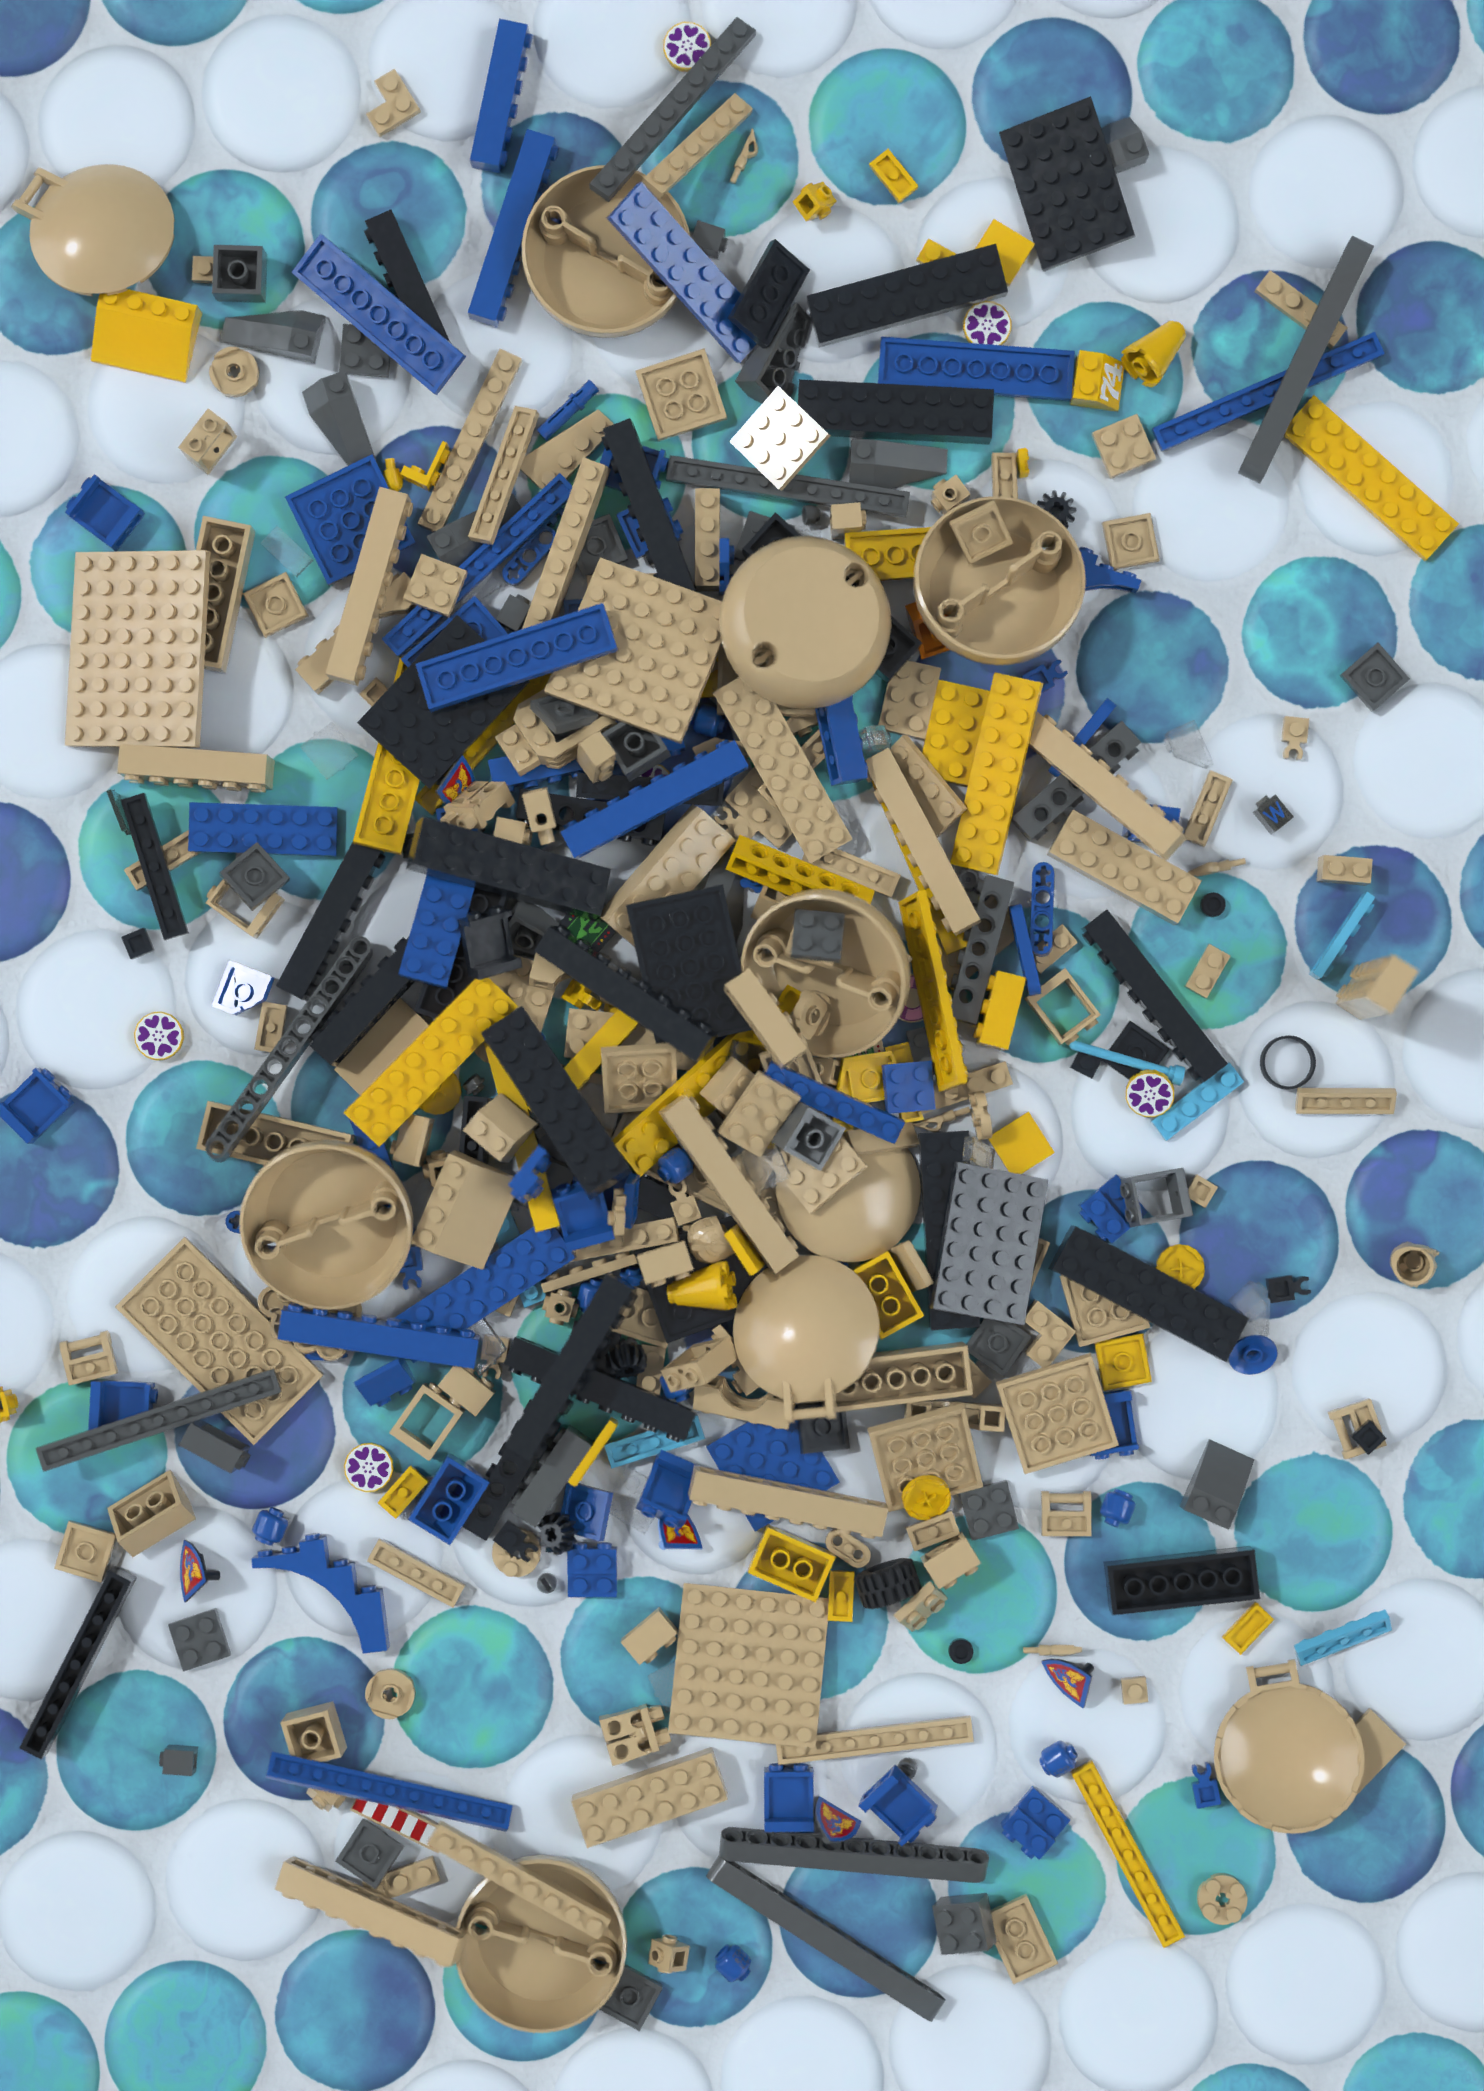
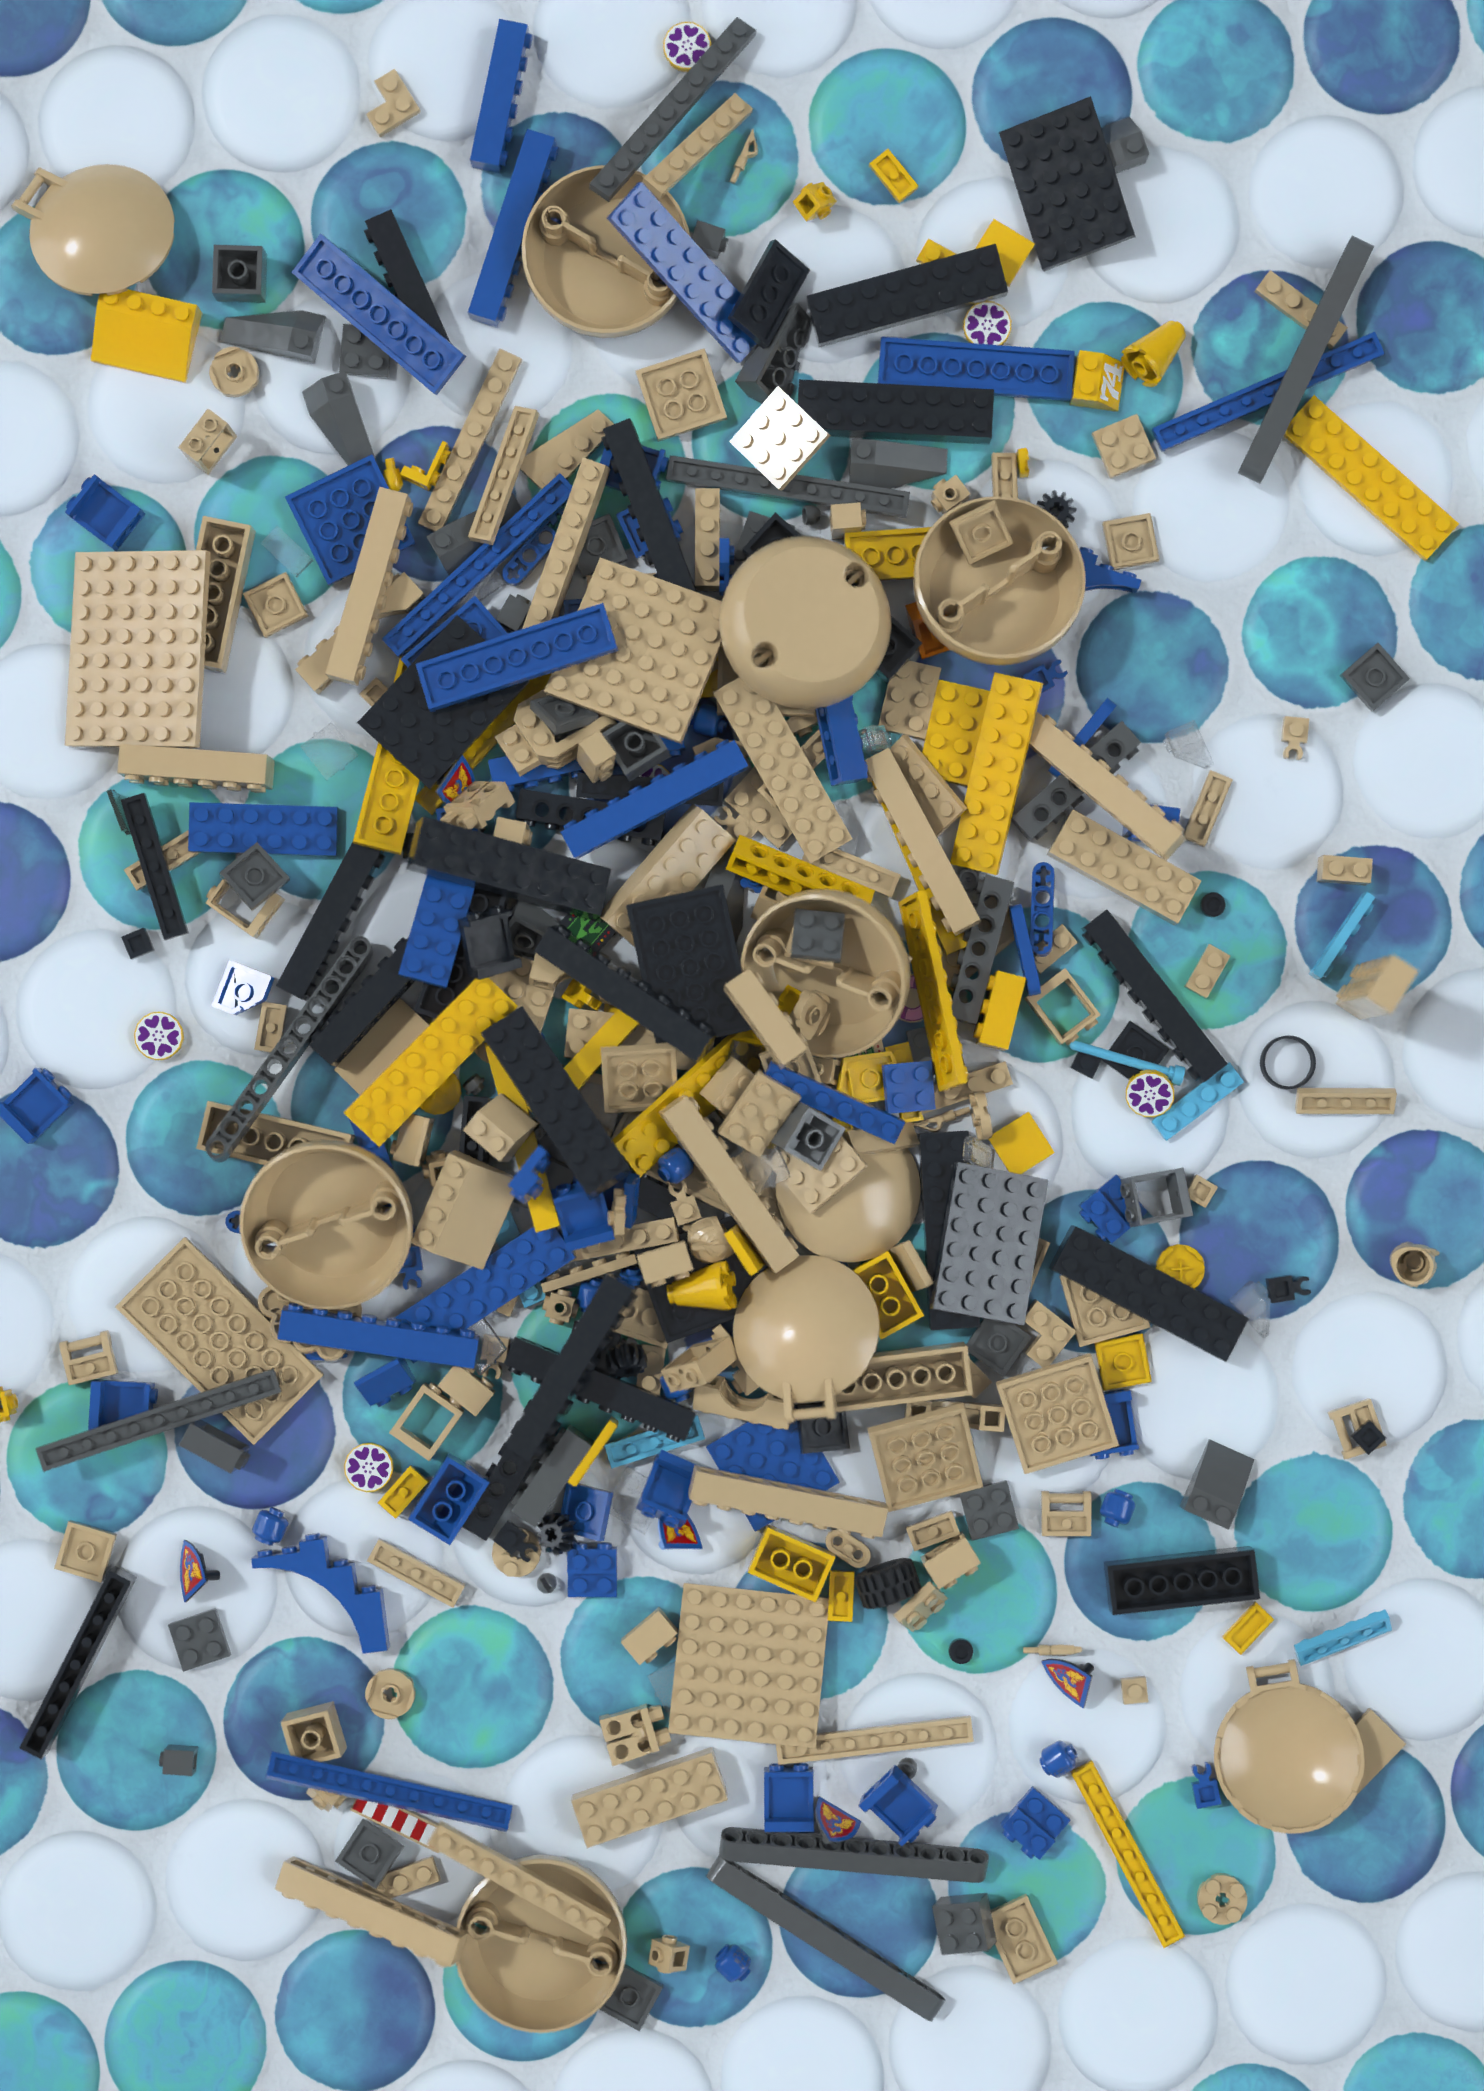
tan slope [107,1470,196,1557] -> none
tan plate [192,256,213,283] -> none
tan plate [403,554,468,618] -> none
tan torso [522,787,557,845] -> none
blue pin [536,380,599,441] -> none
yellow tile [902,1475,951,1520] -> none
tan hand [1188,858,1246,877] -> none
blue dish [1228,1335,1278,1375] -> none
clear smoke brick [1253,794,1294,835] -> none

